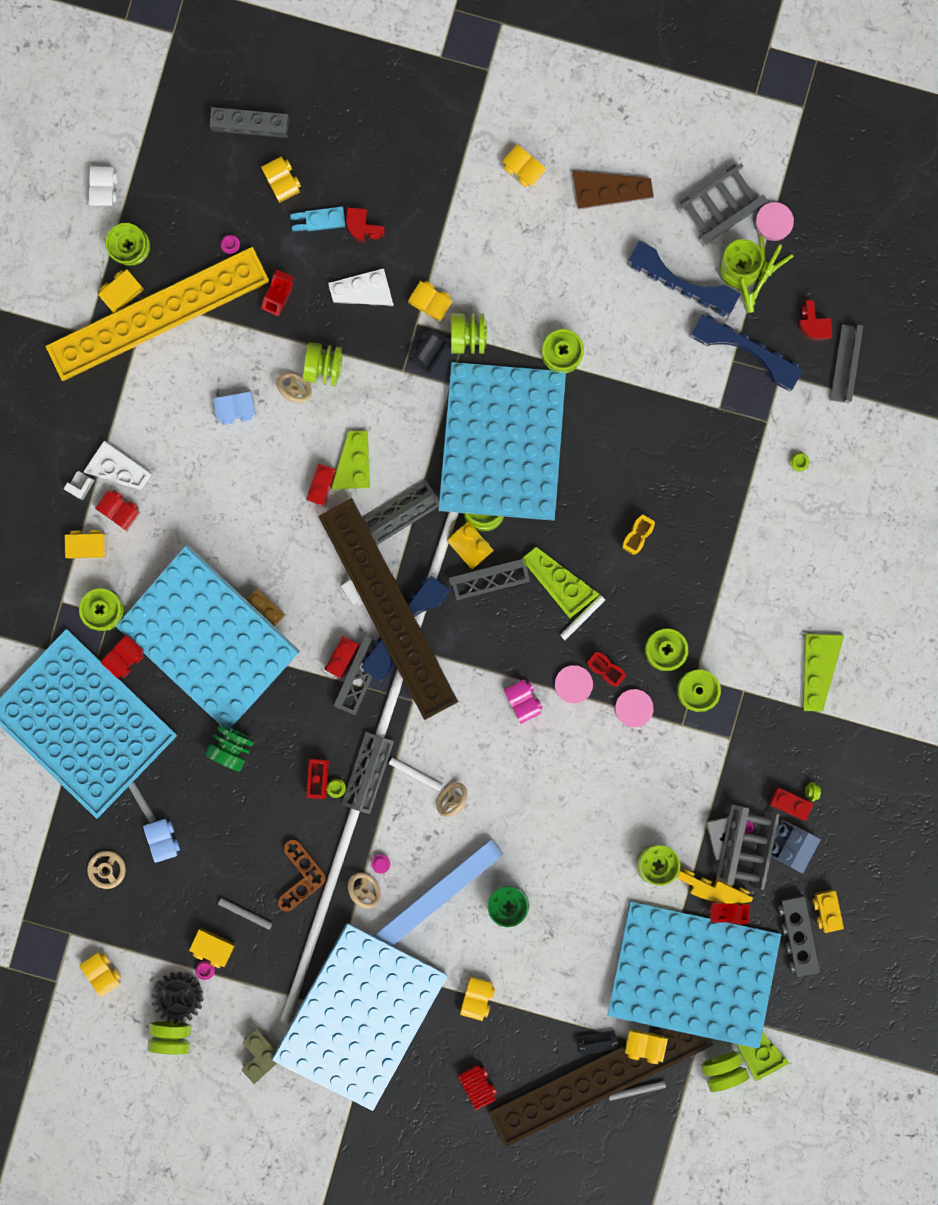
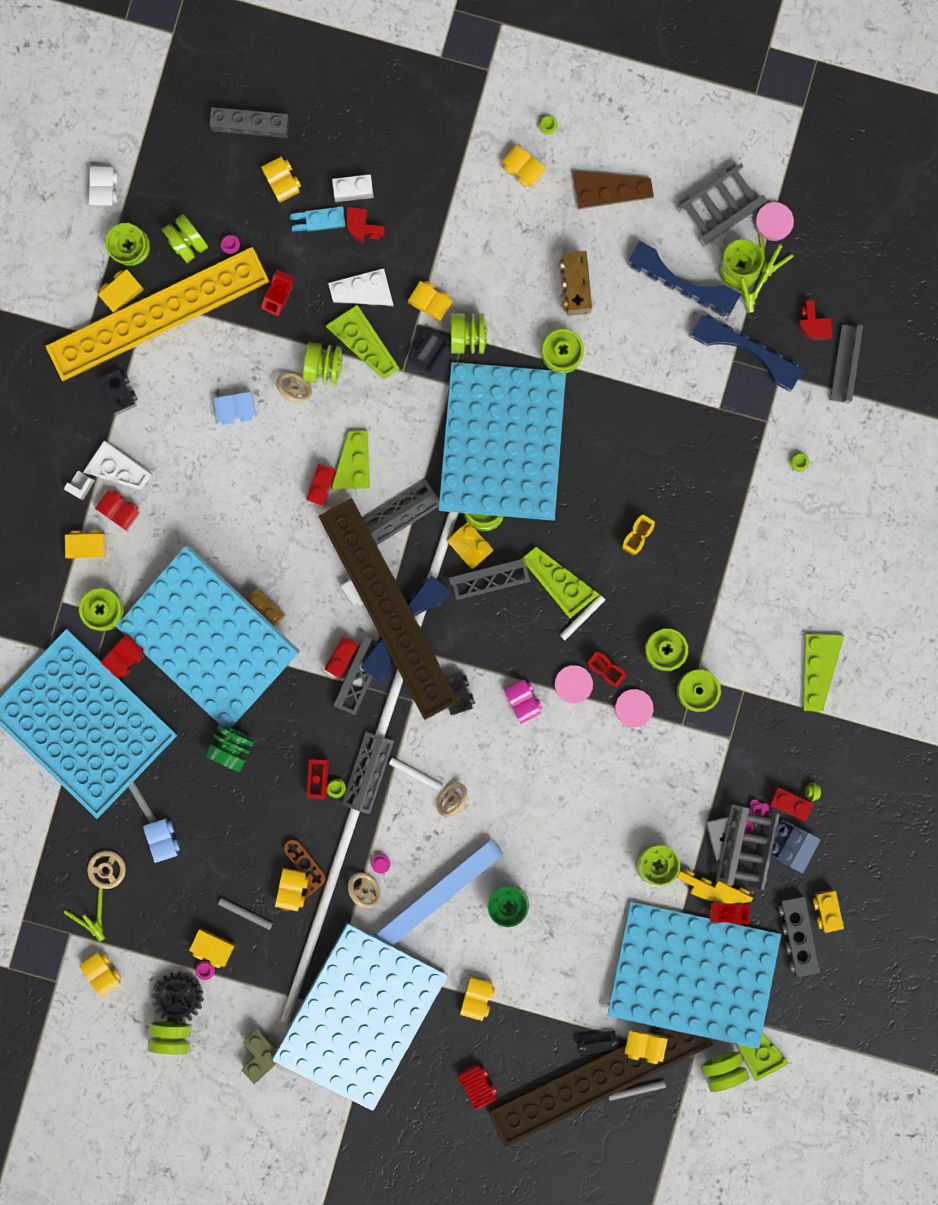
none -> lime plant [64,888,105,942]
none -> black brick [98,369,138,415]
none -> lime wheel [161,213,208,263]
none -> yellow brick [275,868,309,911]
none -> lime wing [326,305,400,380]
none -> white brick [332,175,374,202]
none -> black brick [446,672,475,716]
none -> lime plate [539,115,558,135]
none -> pearl gold piece [559,251,592,316]
none -> dark pink plate [748,800,769,817]

